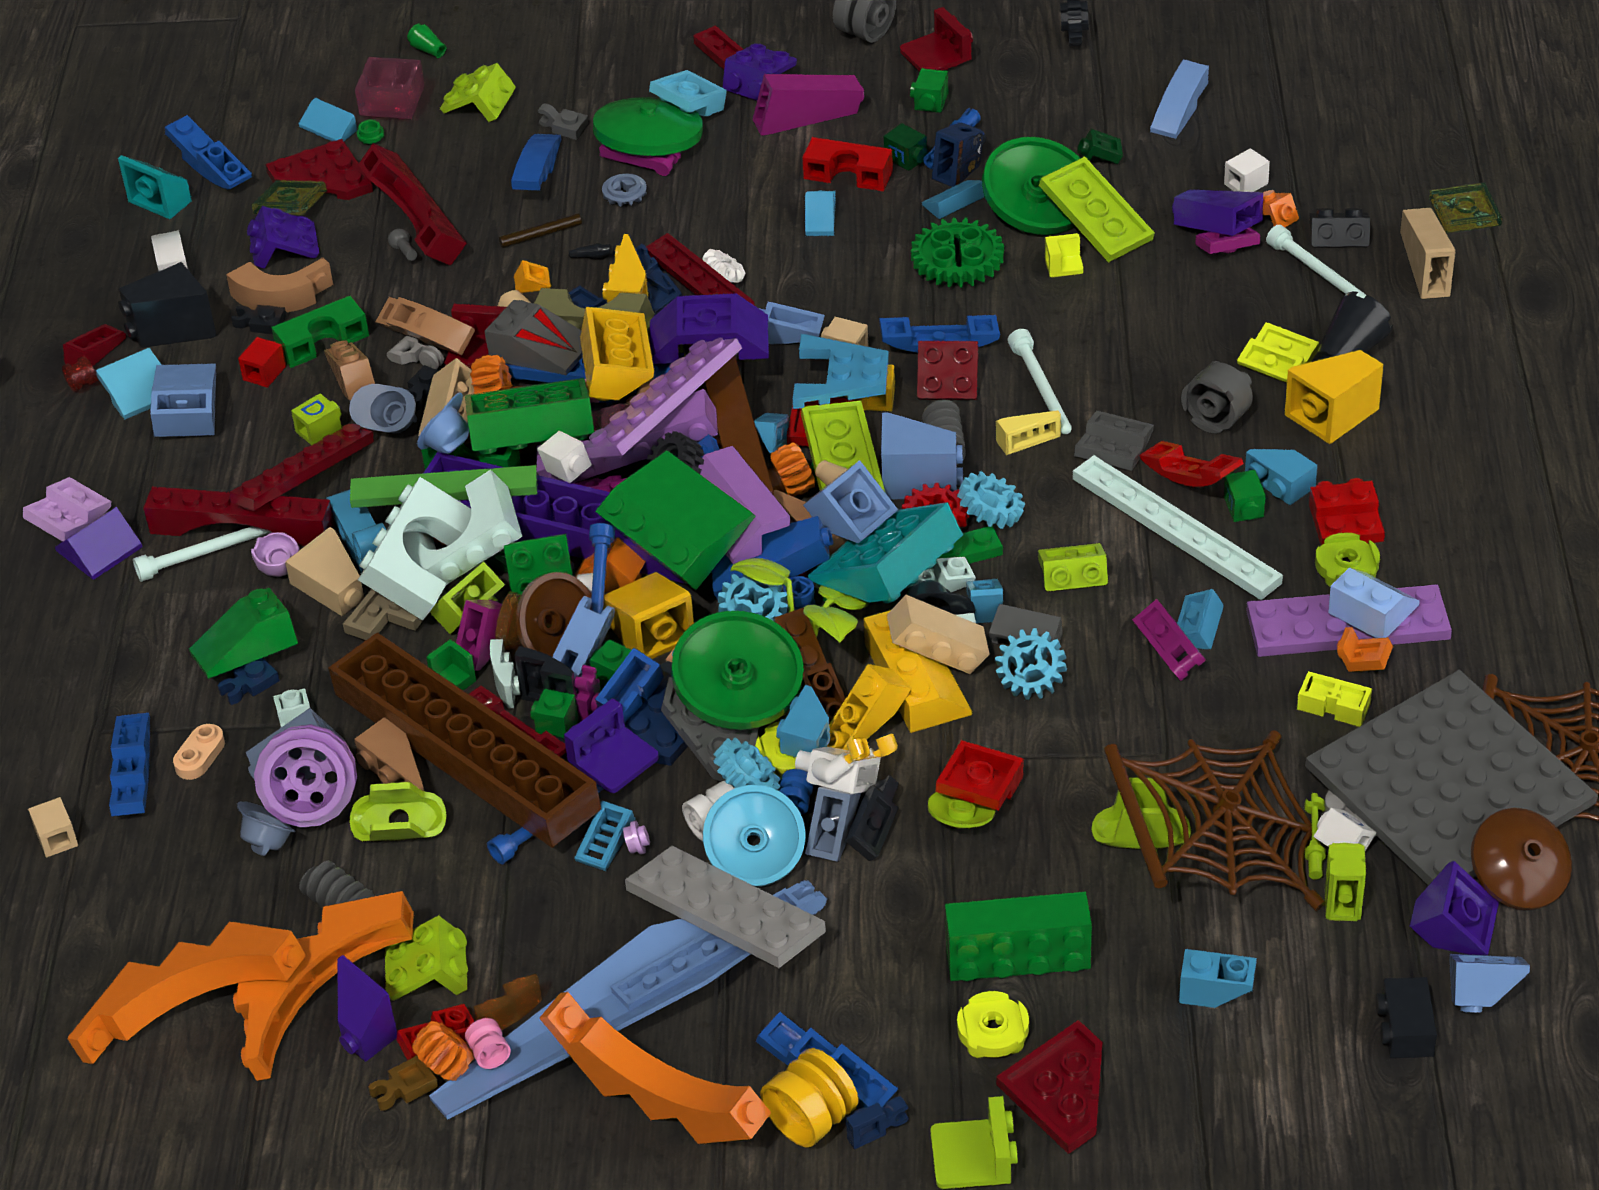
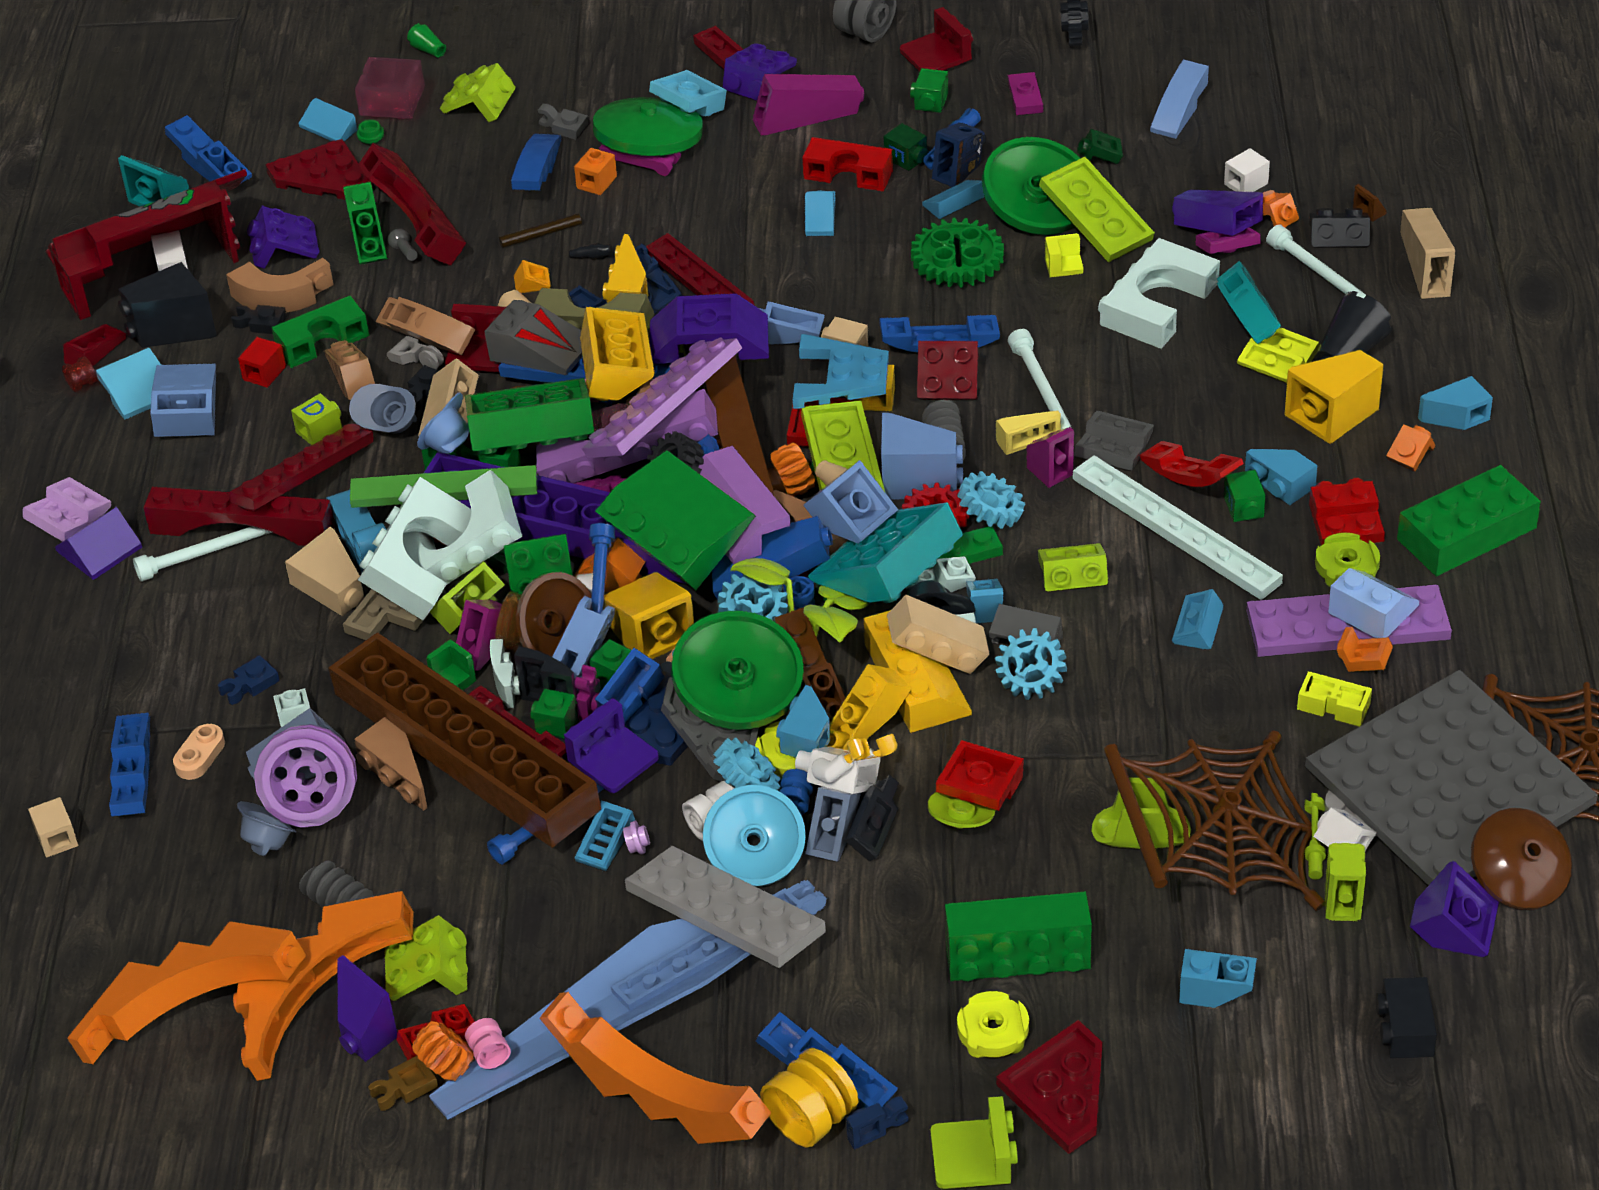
green slope [189,588,298,679] -> none
clear green tile [251,180,327,215] -> none
lavender hair [251,533,300,577] -> none
lime piece [350,782,447,841] -> none
orange gear [470,355,513,394] -> none
clear orange slope [473,973,542,1030] -> none
white brick [537,431,592,484] -> none
sand blue gear [602,174,646,207] -> none
white gear [702,249,746,283] -> none
dark azure slope [754,413,789,453] -> none
magenta plate [1132,599,1206,681] -> none
dark grey brick [1181,361,1253,433] -> none
tile [1429,183,1502,233] -> none
medium blue slope [1449,954,1530,1013] -> none
none -> dark red panel [45,169,247,320]
none -> green slope [343,182,387,265]
none -> orange brick [574,148,617,195]
none -> magenta plate [1008,72,1043,115]
none -> magenta slope [1027,427,1074,488]
none -> light aqua arch [1098,238,1220,349]
none -> teal slope [1217,261,1281,344]
none -> reddish brown slope [1353,184,1387,222]
none -> orange bracket [1386,424,1436,472]
none -> green brick [1397,465,1541,577]
none -> dark azure slope [1418,376,1493,430]

